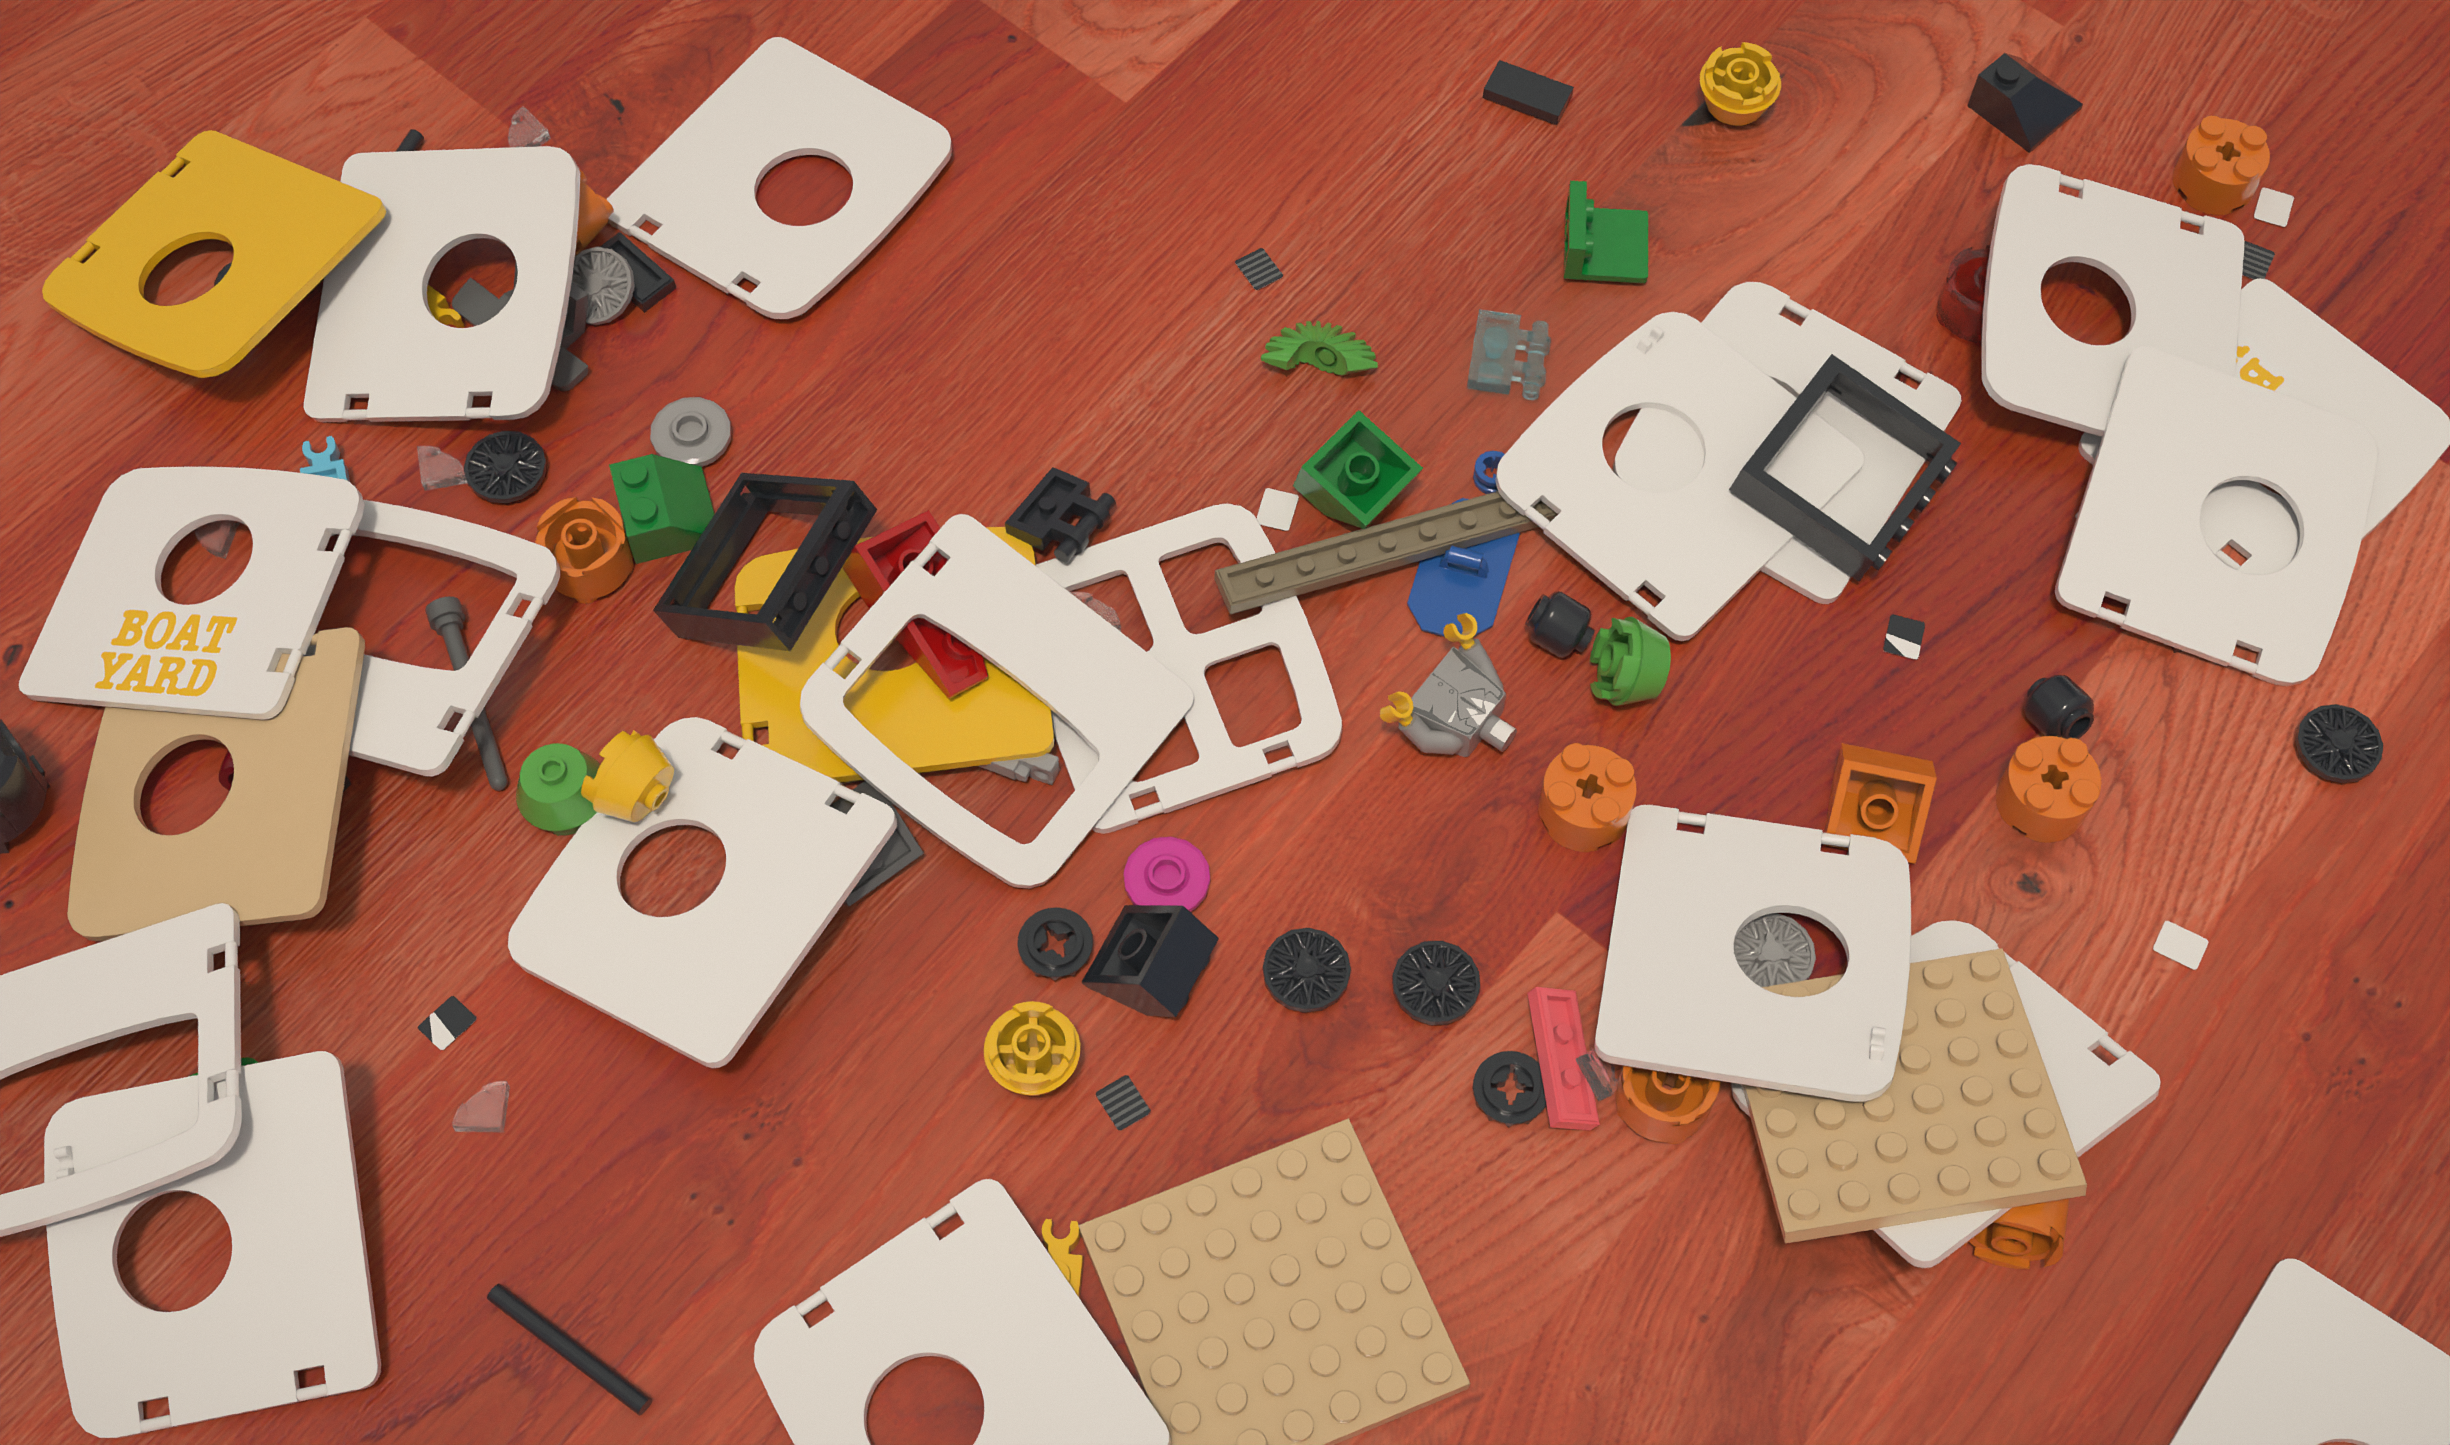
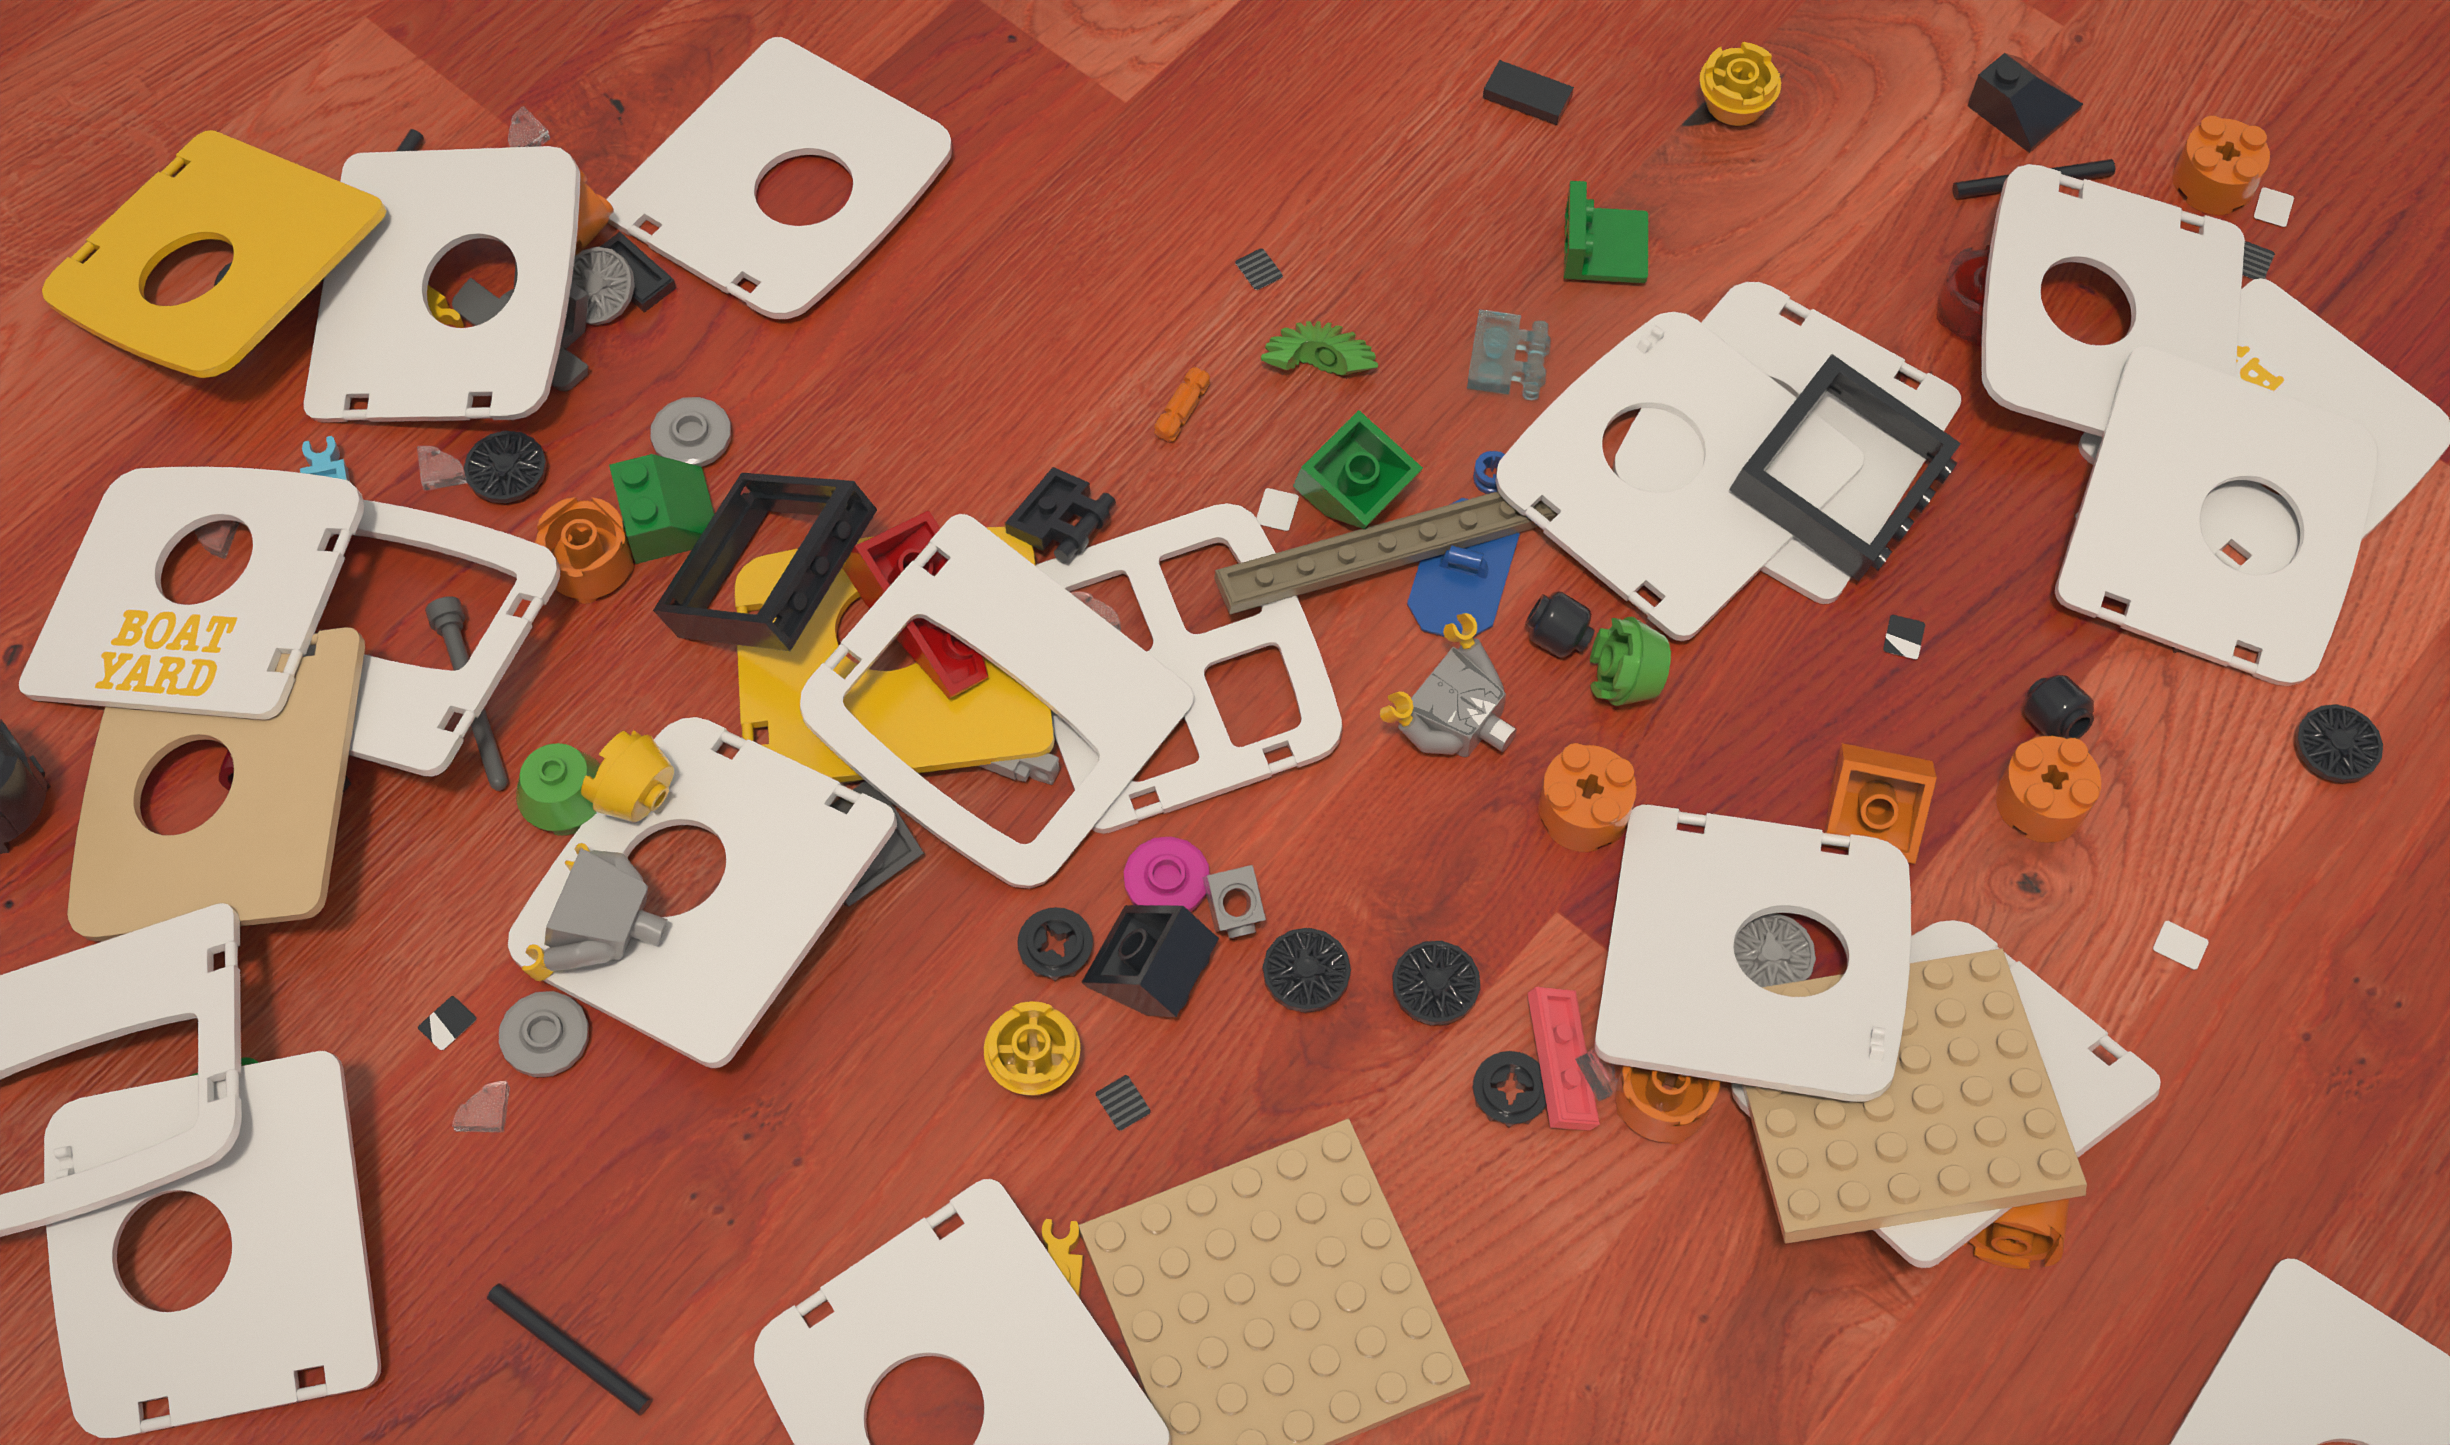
none -> light grey wheel [499,991,589,1077]
none -> light grey torso [522,843,668,981]
none -> orange axle [1154,367,1210,442]
none -> light grey brick [1203,865,1266,938]
none -> black bar [1952,159,2116,199]

